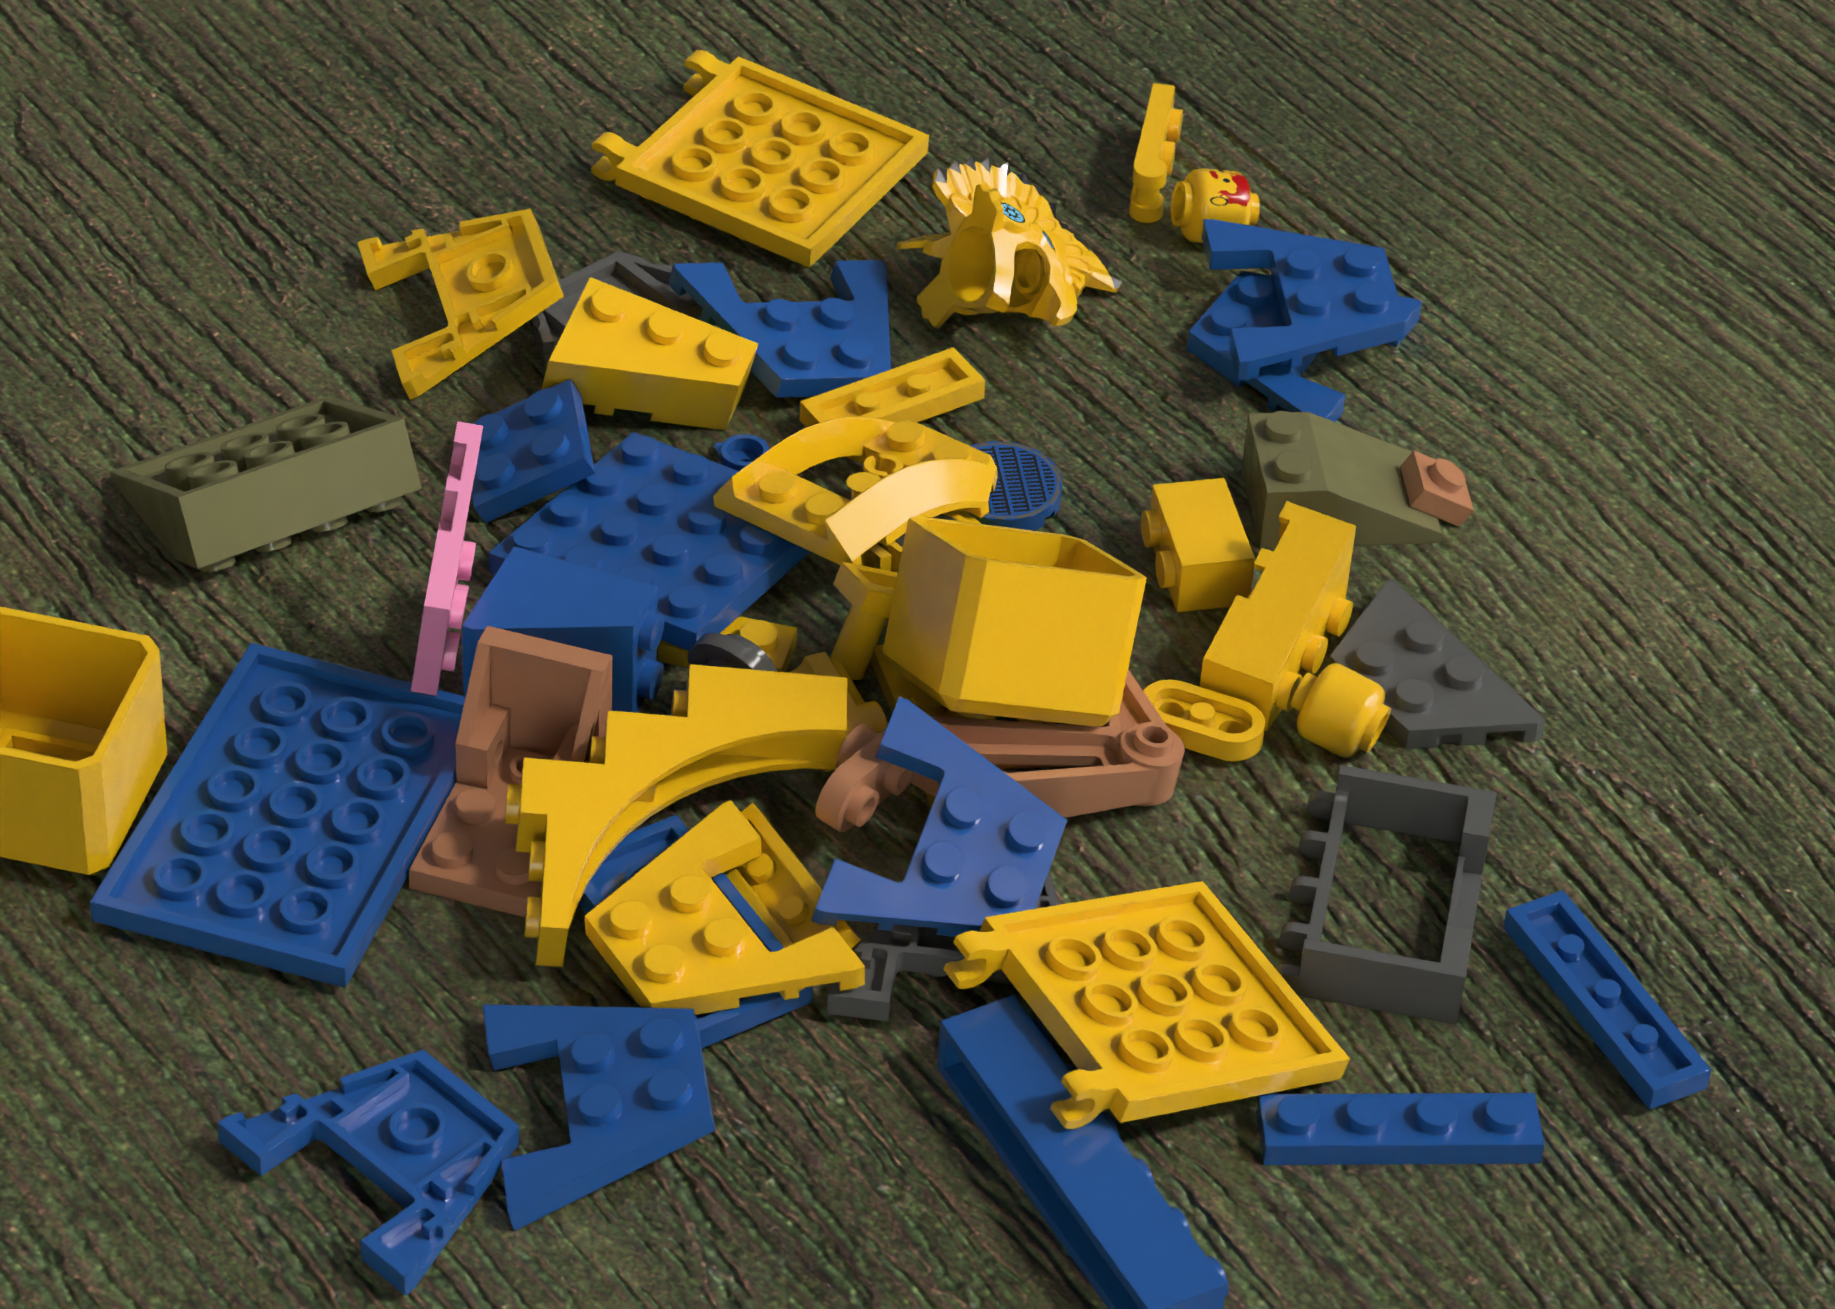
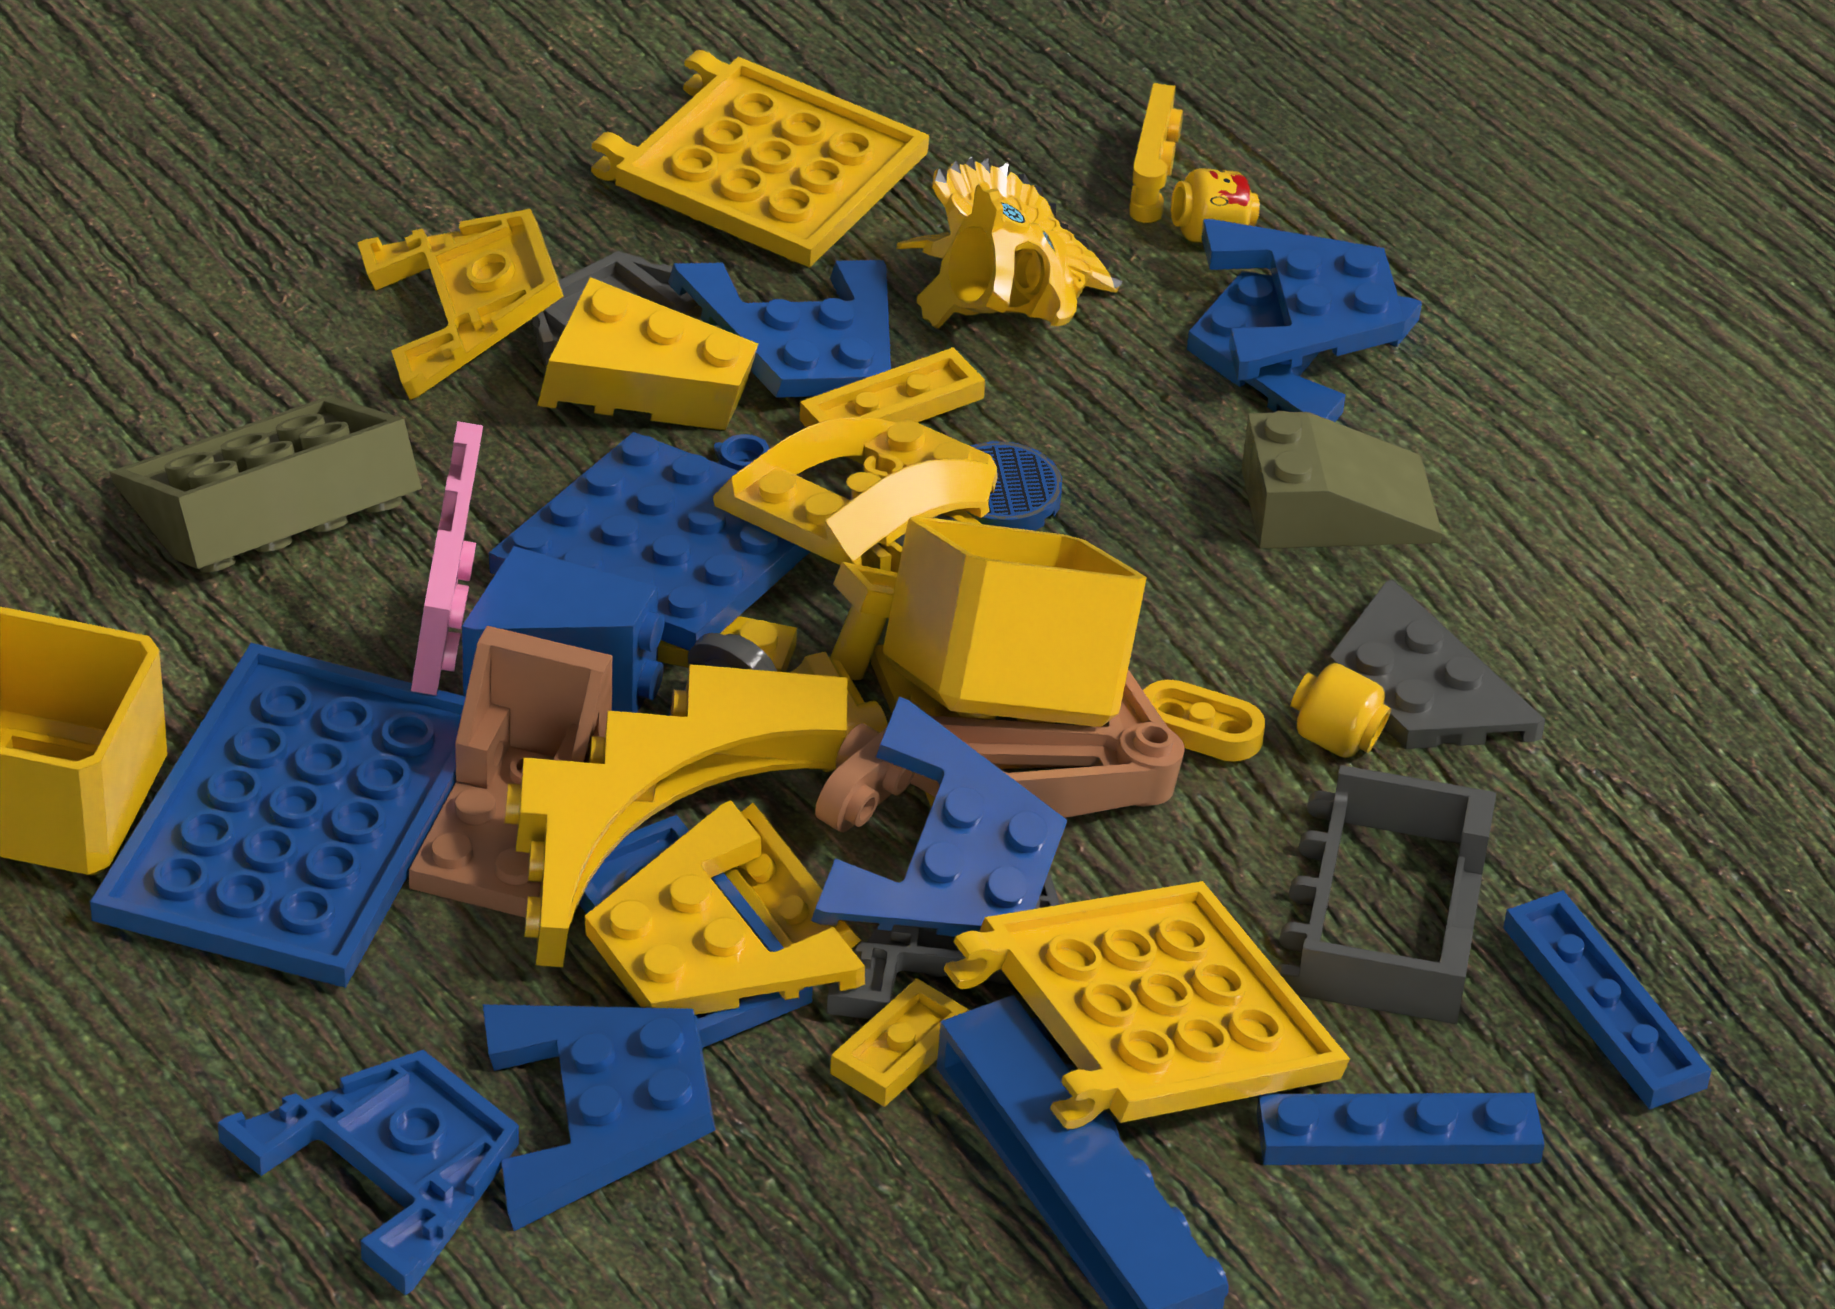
blue plate [472,379,595,523] -> none
yellow brick [1141,478,1255,612] -> none
yellow wedge [1200,501,1356,731] -> none
nougat plate [1400,450,1474,527] -> none
none -> yellow plate [830,978,970,1107]

